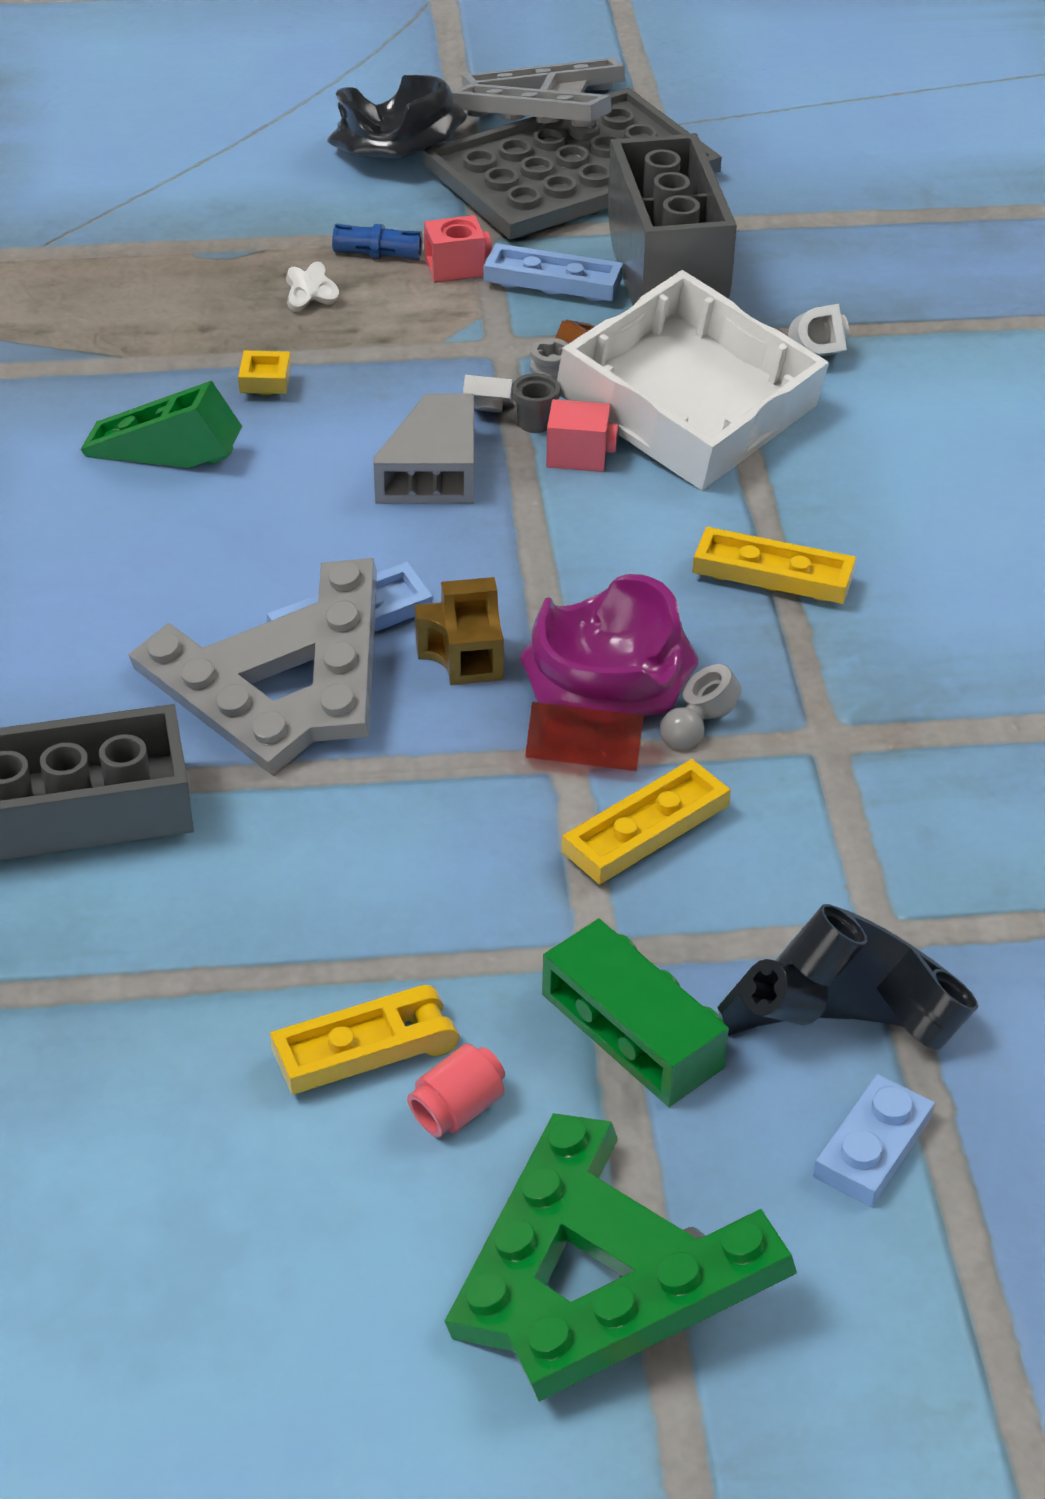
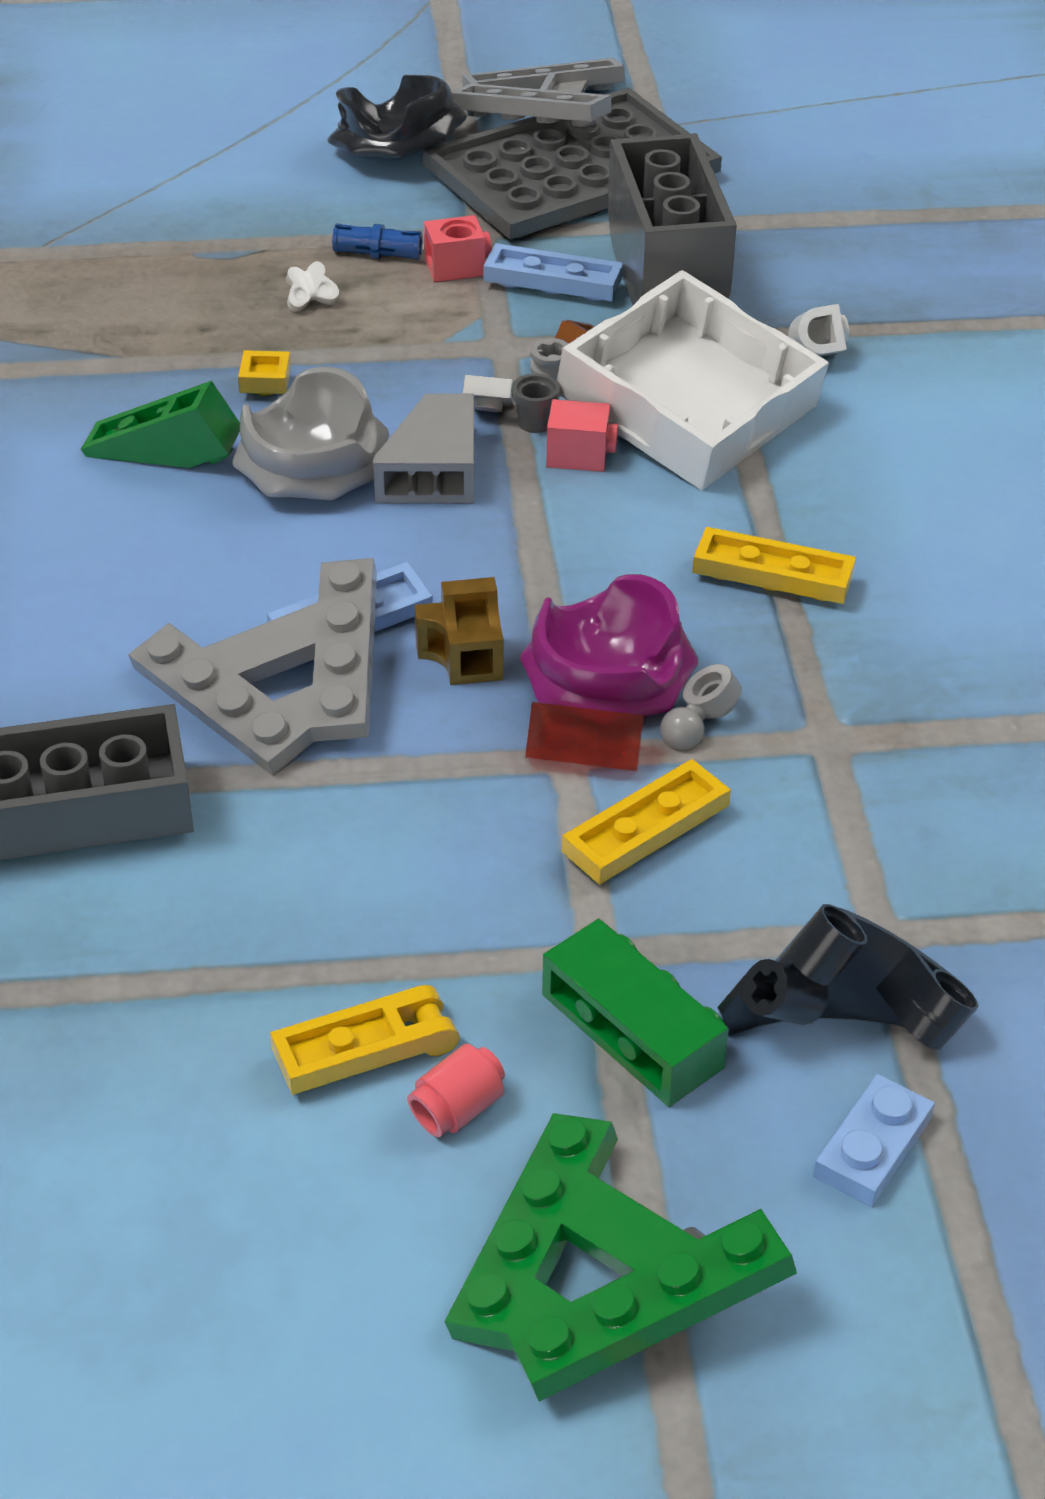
none -> light grey piece [232,367,390,501]

